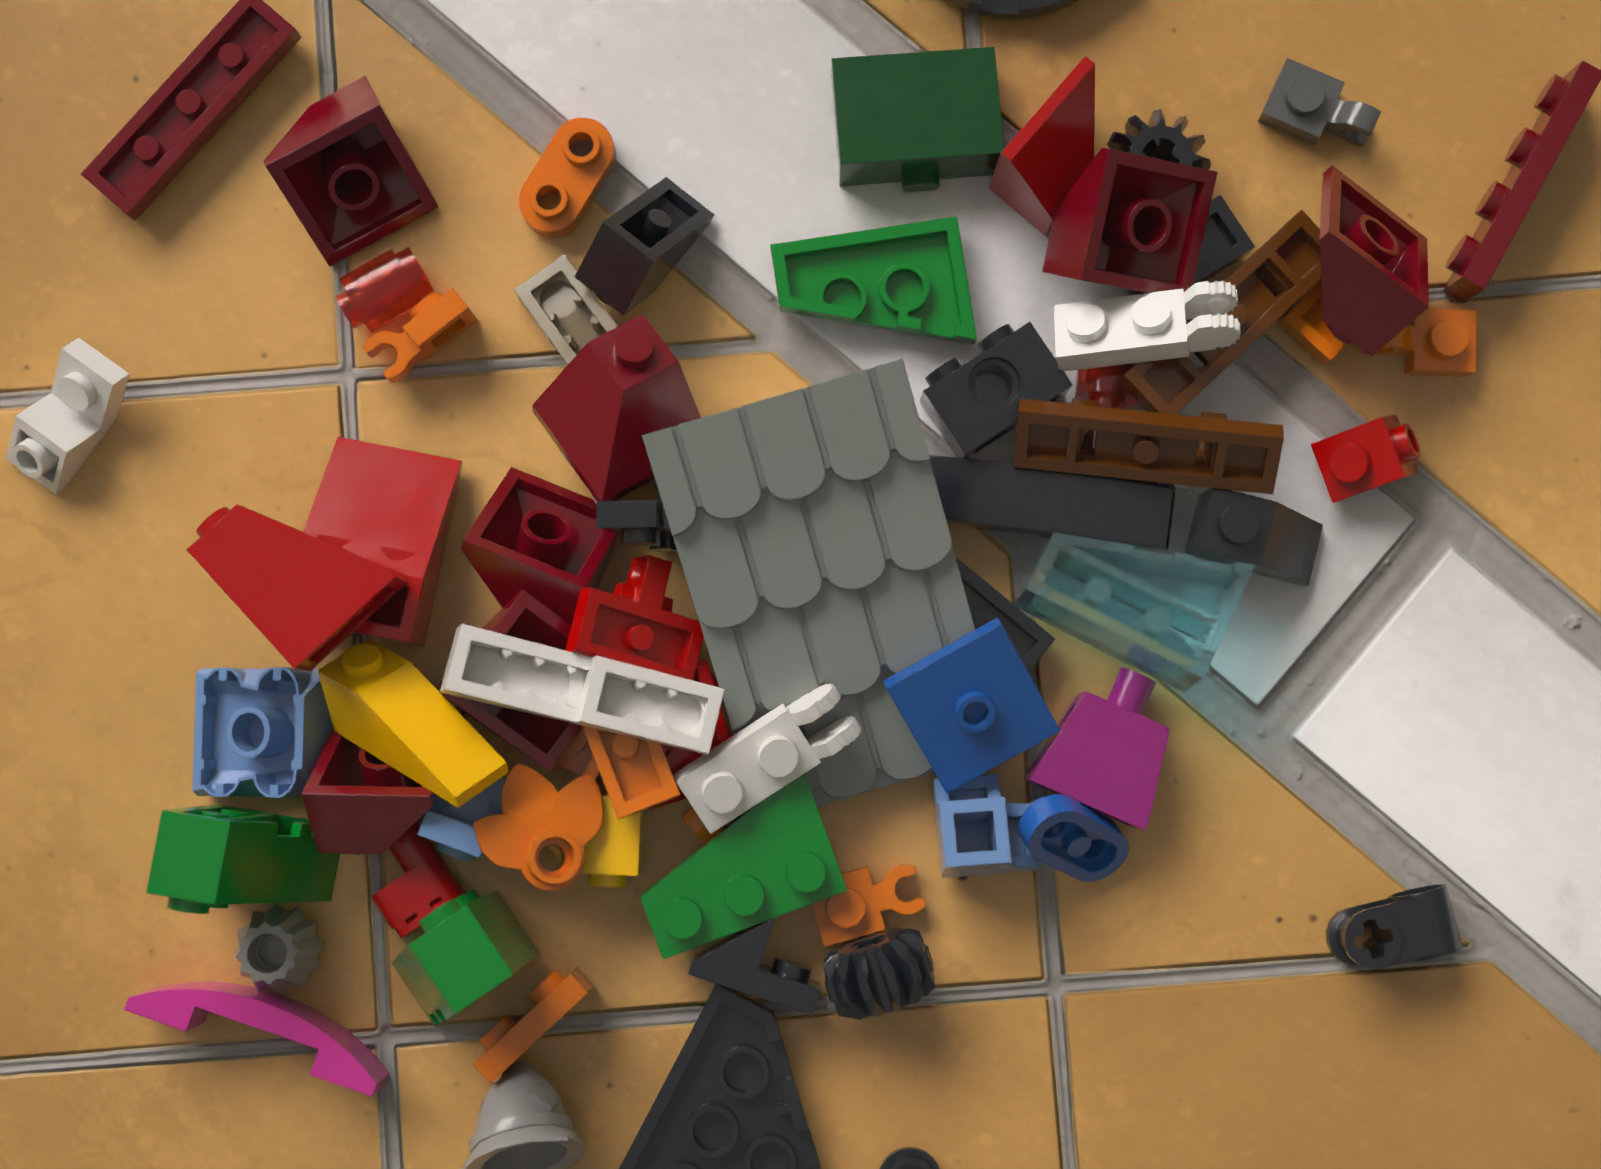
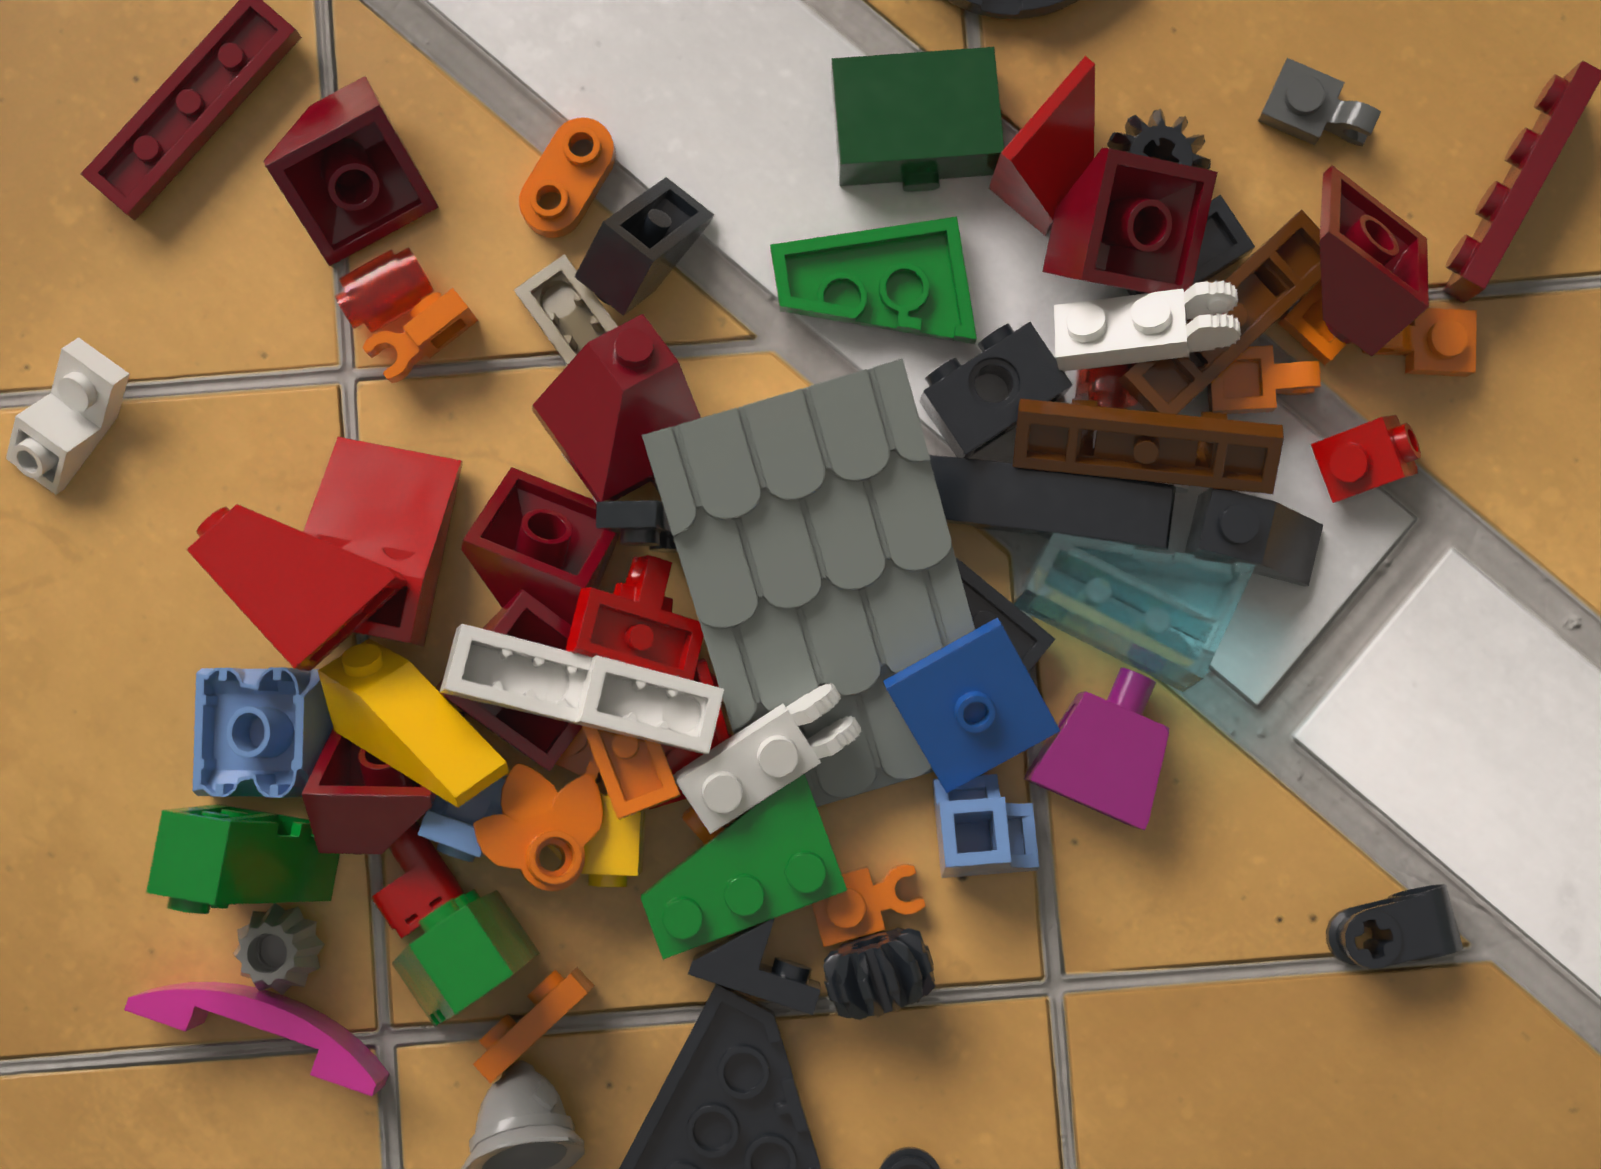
blue plate [1018,794,1129,882] -> none
none -> orange plate [1208,345,1321,414]

